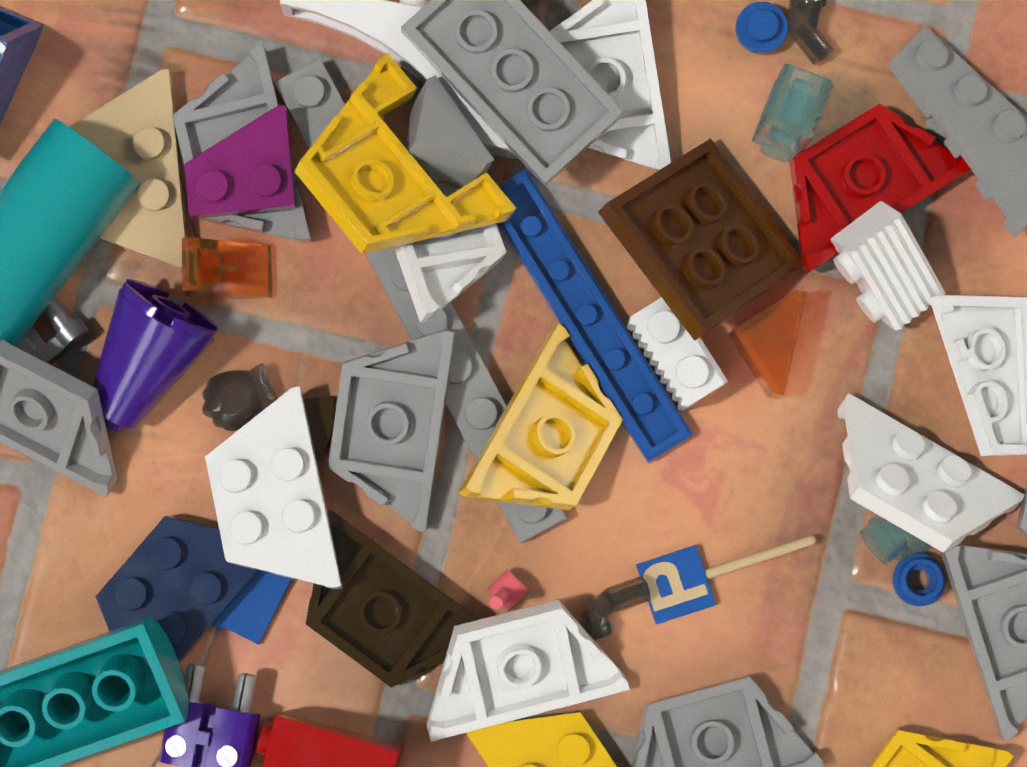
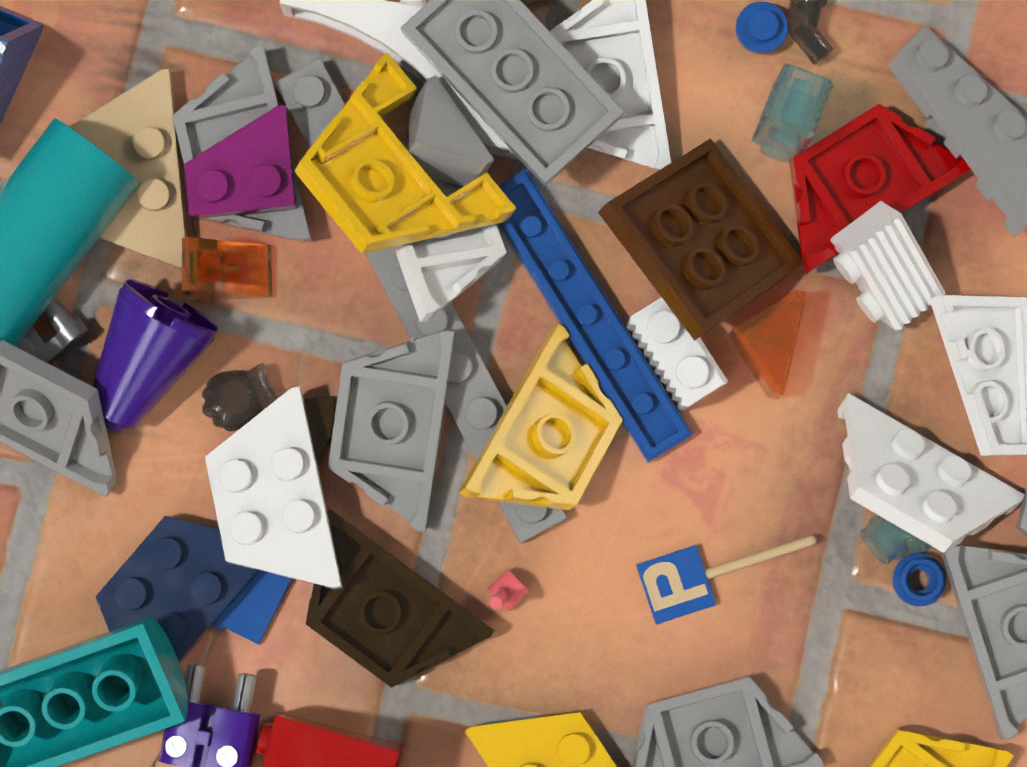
white wing [426,600,630,742] -> none
clear smoke arm [579,576,651,640] -> none

